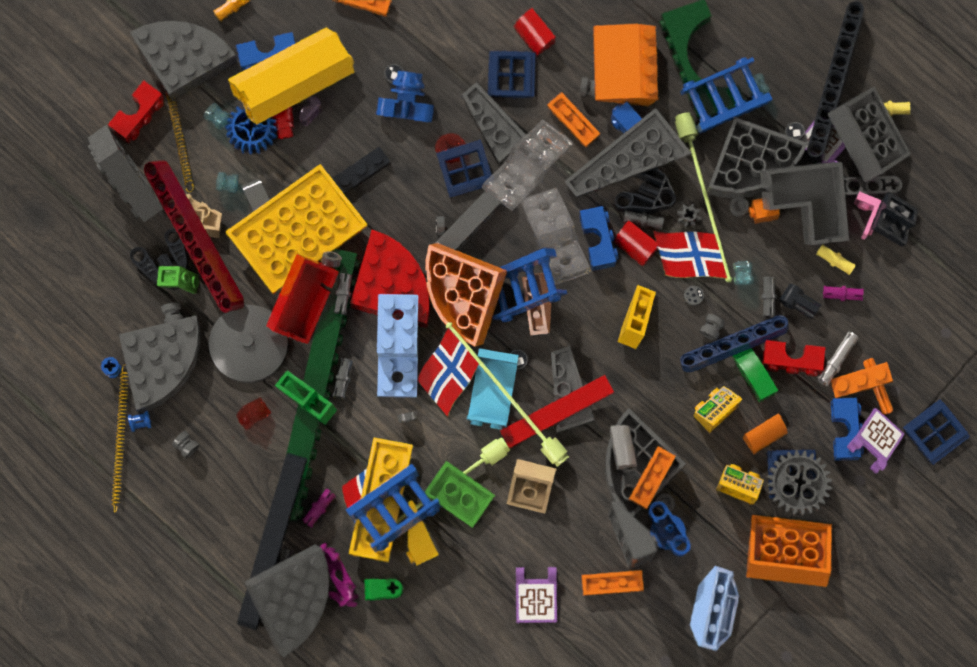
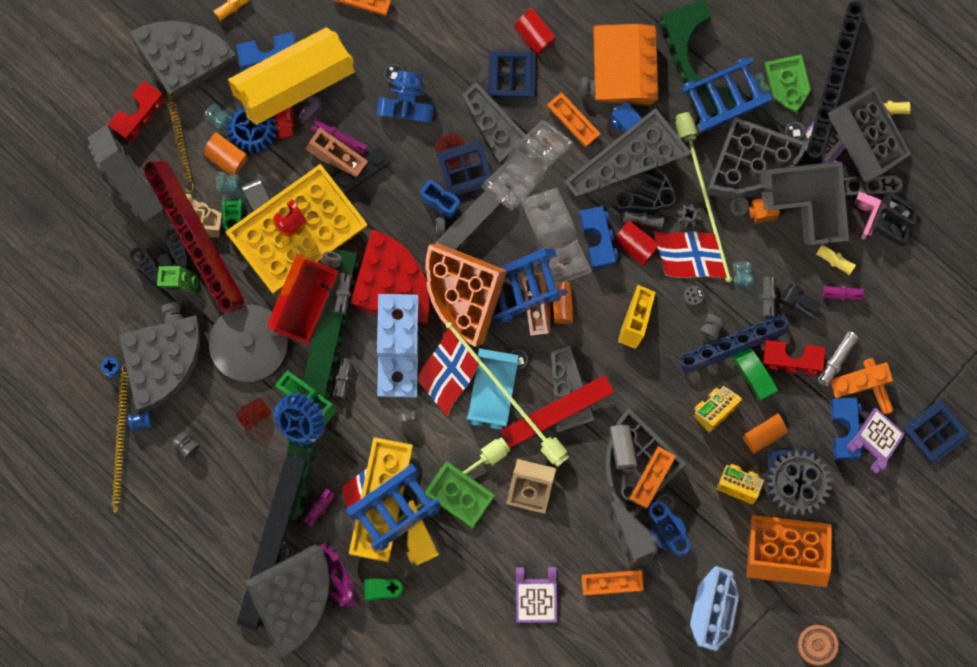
none -> orange brick [203,132,248,178]
none -> green piece [222,199,243,231]
none -> red helmet [273,199,308,237]
none -> blue gear [273,392,326,446]
none -> nougat slope [306,128,368,177]
none -> magenta pin [311,120,368,157]
none -> blue brick [420,180,460,219]
none -> orange brick [553,281,574,324]
none -> bright green tile [764,55,811,113]
none -> nougat tile [797,625,838,666]

